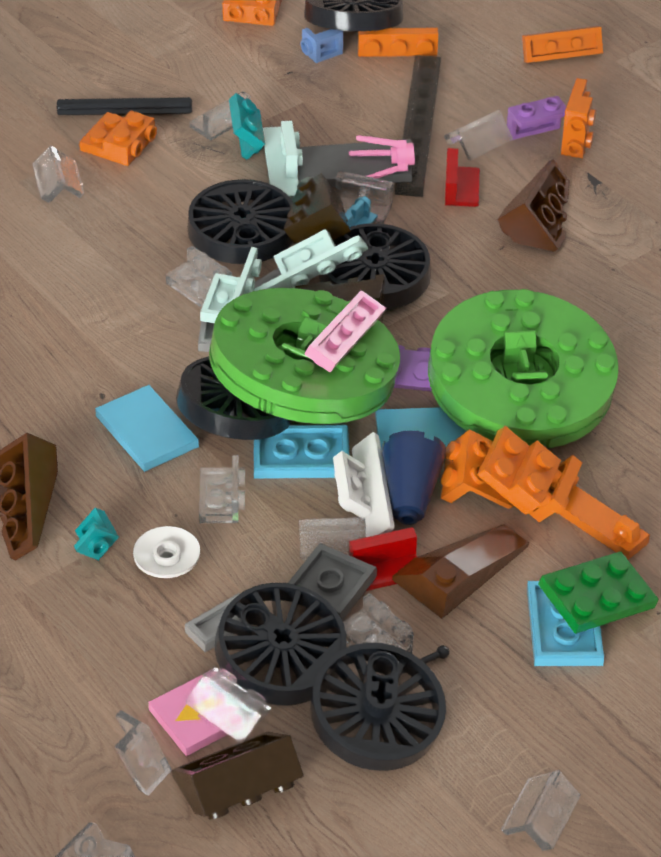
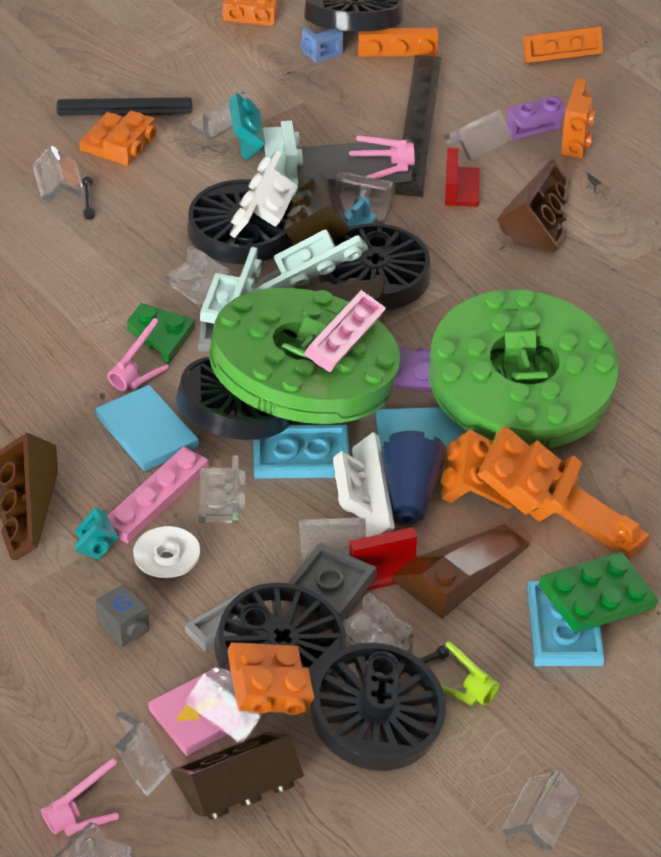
none -> bright pink plant [41,759,120,837]
none -> black hinge [82,176,95,220]
none -> dark grey brick [96,584,149,646]
none -> bright pink plant [107,318,169,391]
none -> bright pink plate [107,446,209,544]
none -> green wing [127,303,195,364]
none -> orange plate [227,643,314,715]
none -> white bracket [230,150,298,238]
none -> lime plant [410,641,500,707]

